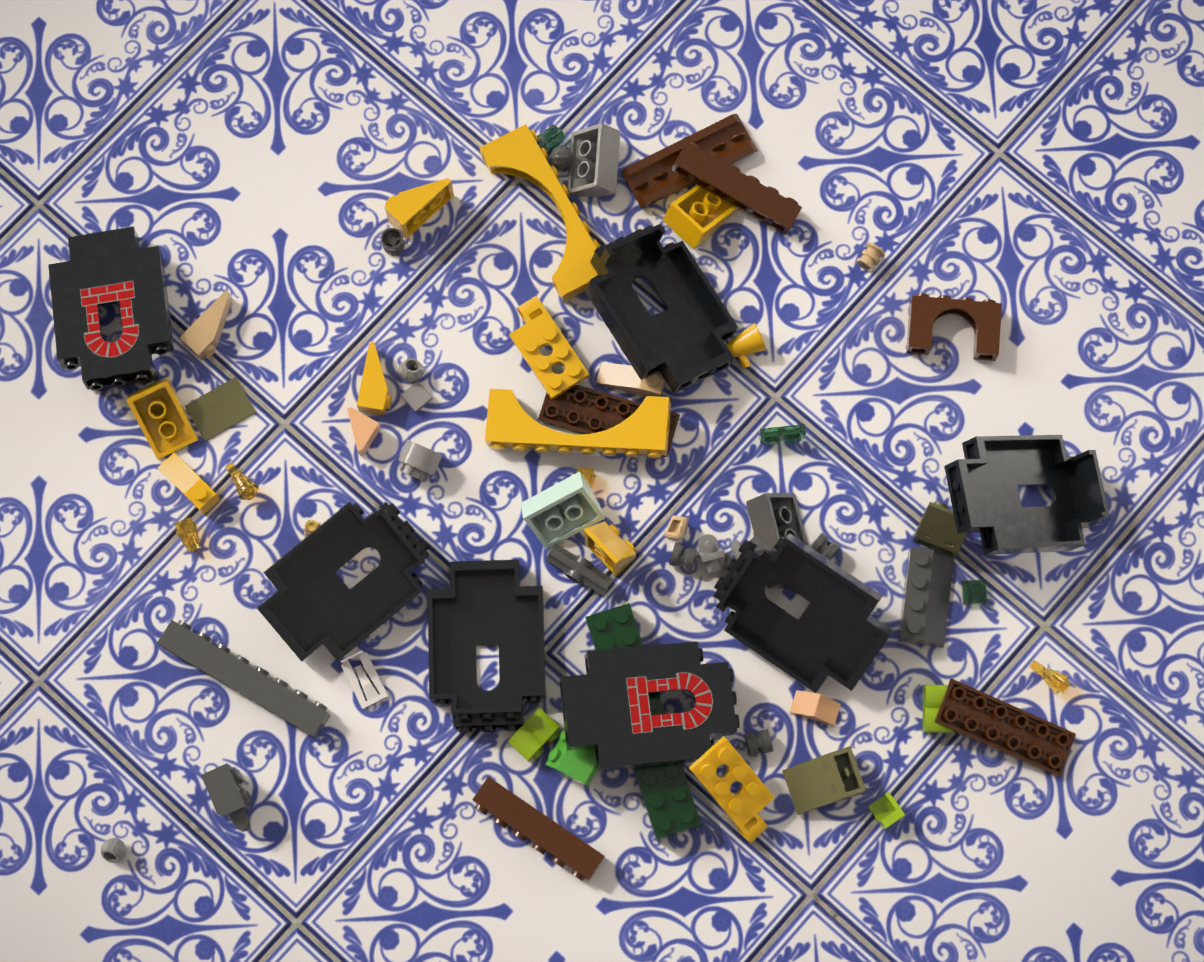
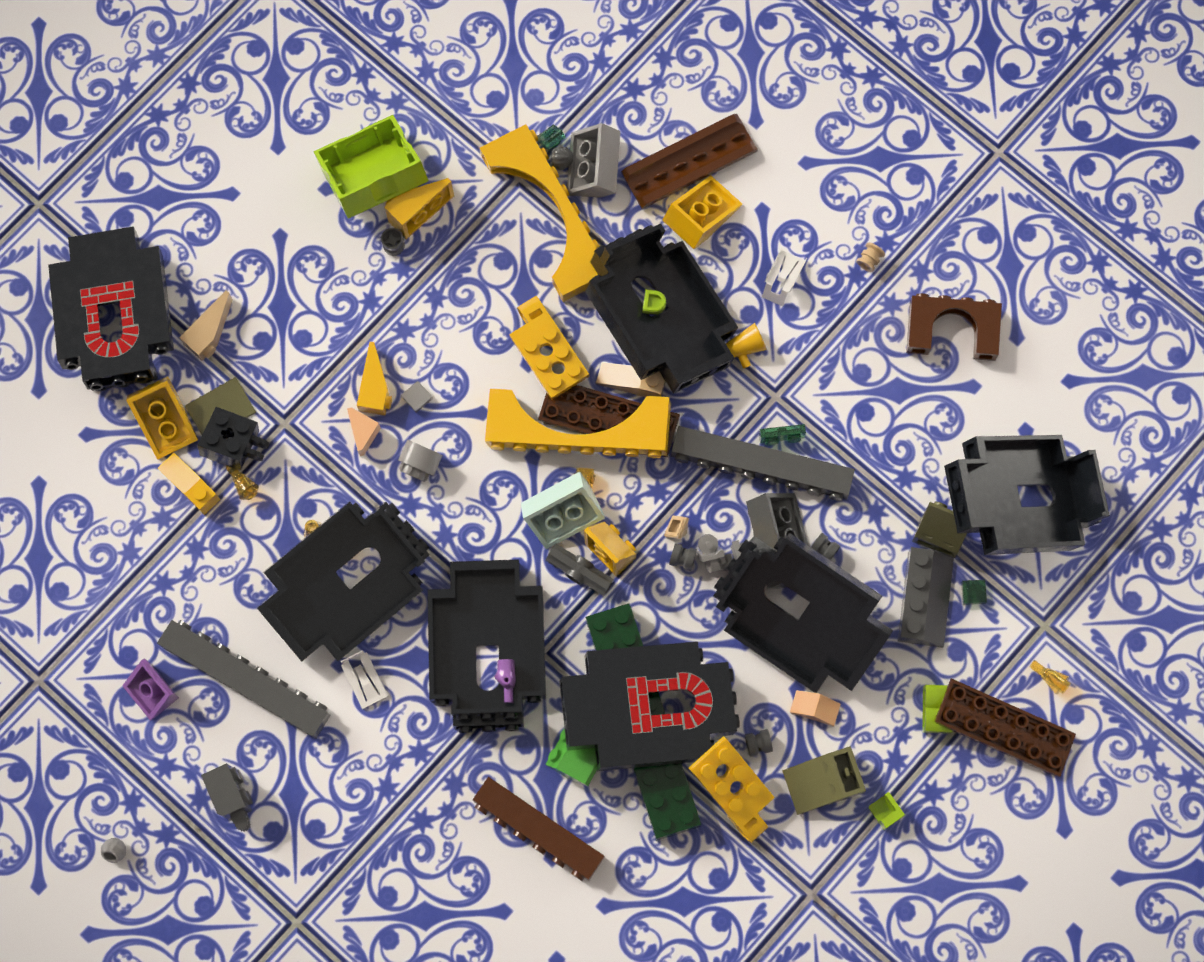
clear yellow cone [174,517,201,553] -> none
light grey piece [398,358,424,383] -> none
lime brick [508,708,560,762] -> none
reddish brown brick [671,141,802,235] -> none
none -> medium lavender slope [122,658,179,721]
none -> black hinge [197,407,270,470]
none -> lime tile [313,115,429,219]
none -> medium lavender piece [495,659,516,703]
none -> lime tile [642,289,666,314]
none -> dark grey brick [671,426,855,501]
none -> white piece [762,248,807,306]

